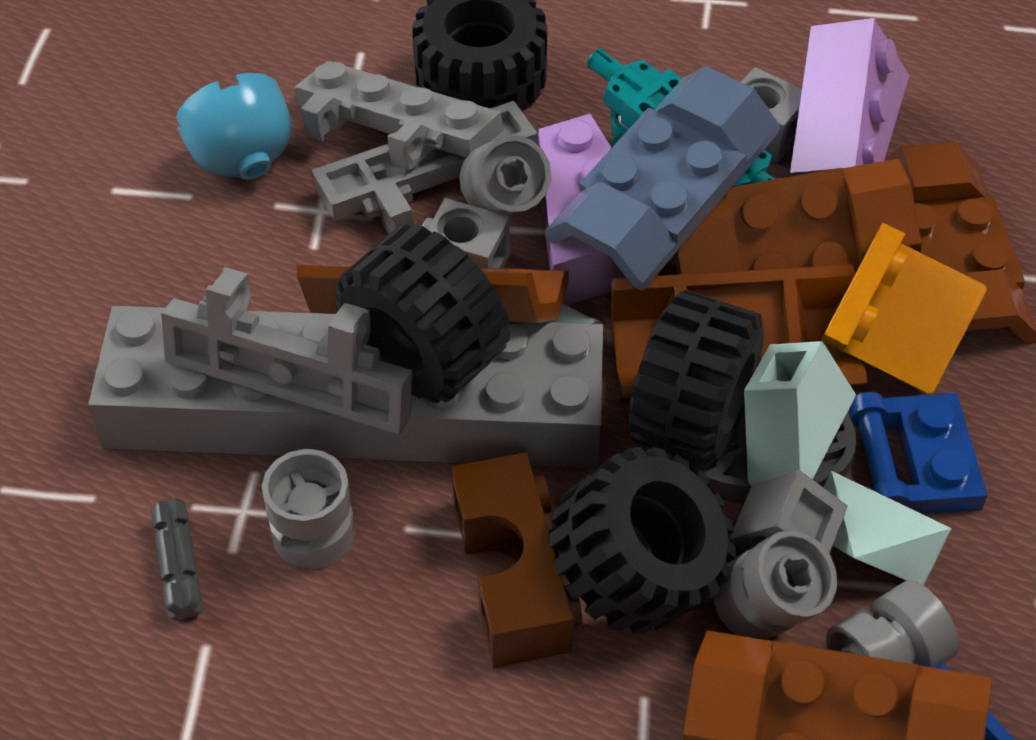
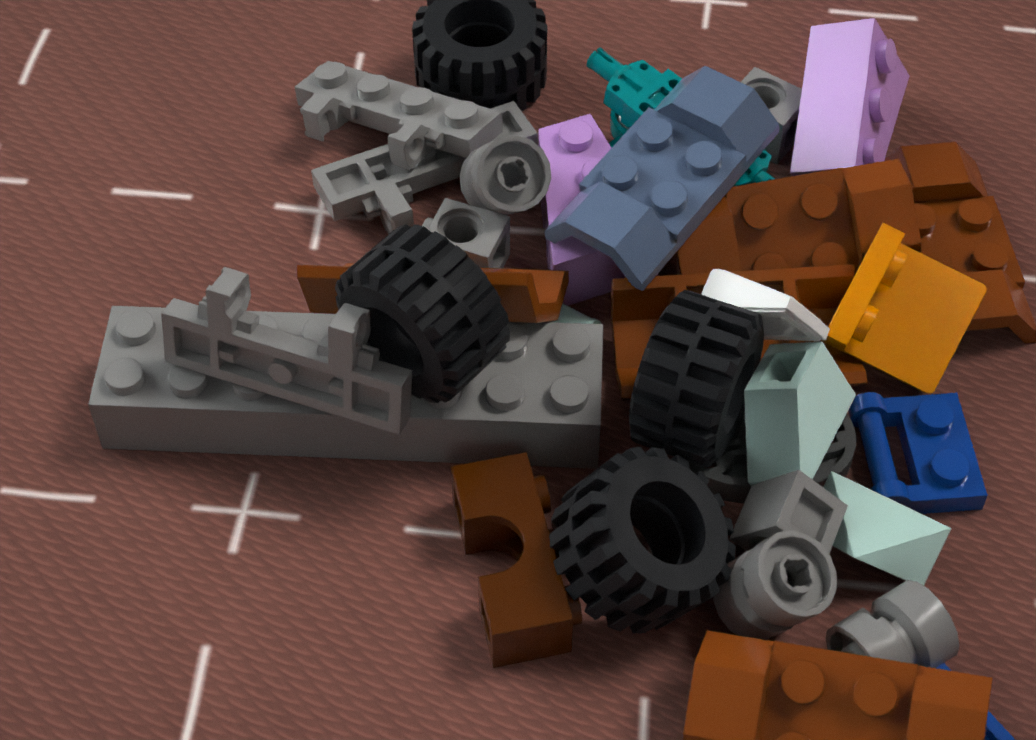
dark grey axle [151,498,203,621] -> none
medium azure cylinder [176,73,292,180] -> none
light grey wheel [261,449,355,570] -> none
none -> white slope [701,269,830,341]

